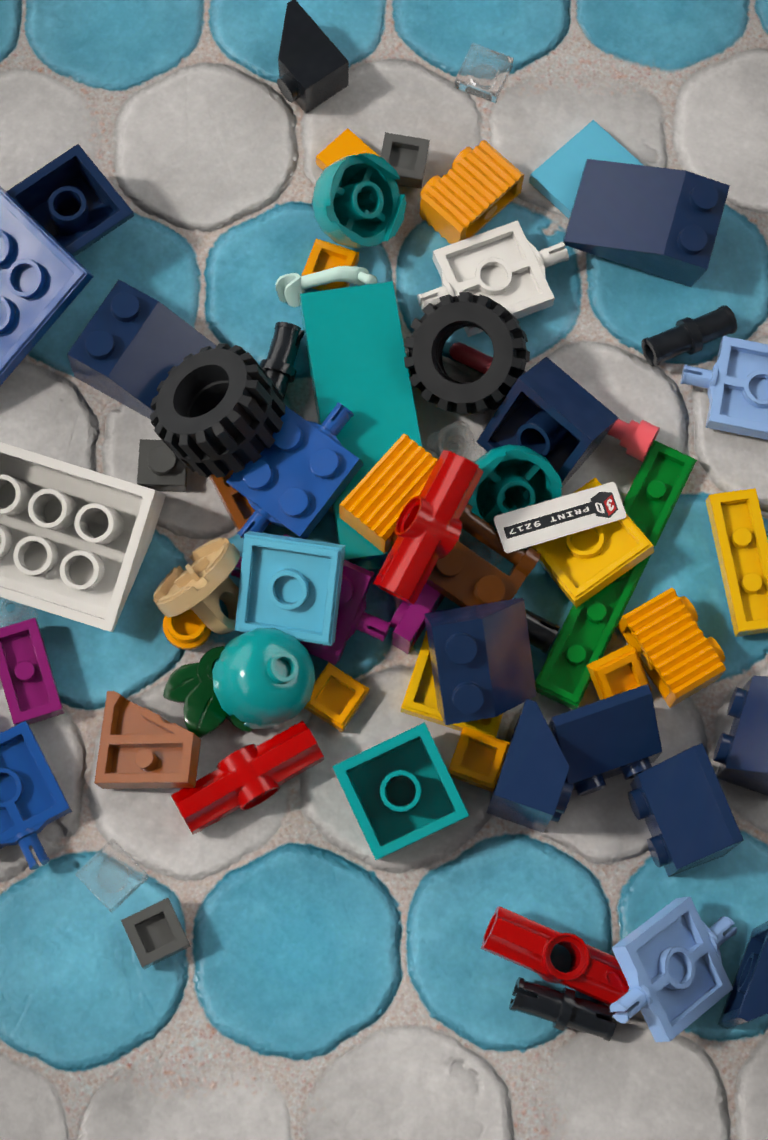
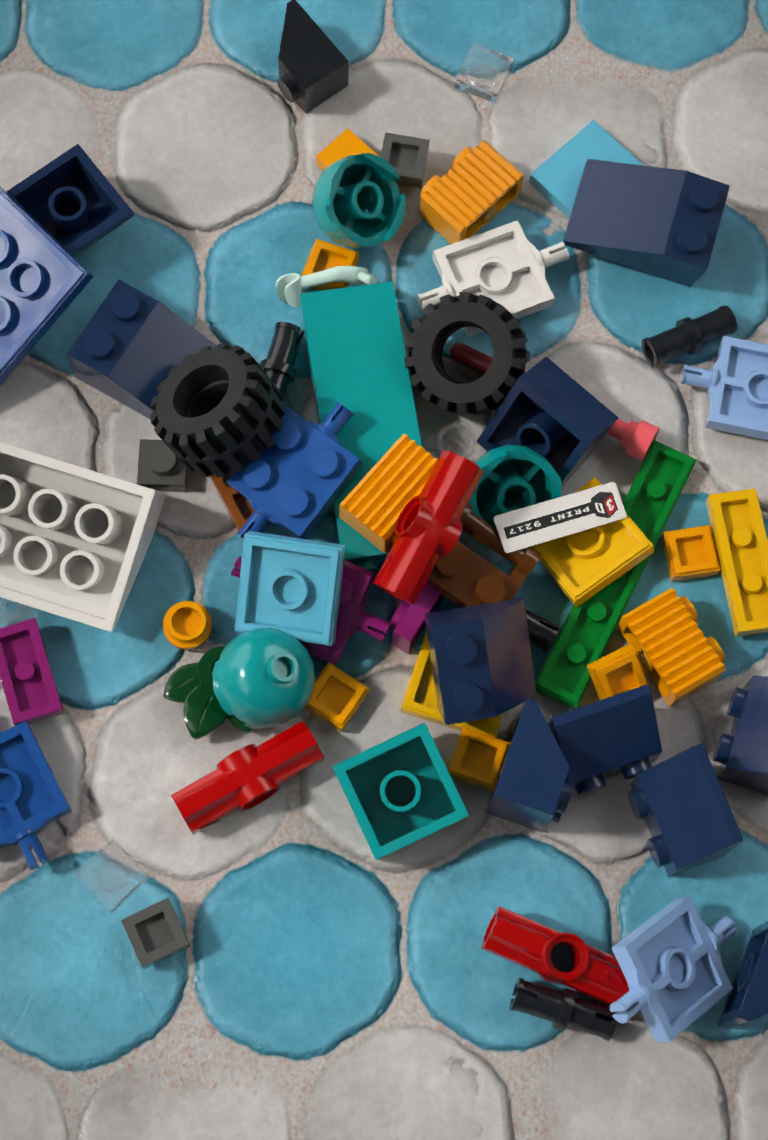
dark orange wing [94,691,201,789] -> none
tan tile [153,537,240,635] -> none
none -> light orange tile [661,525,721,582]

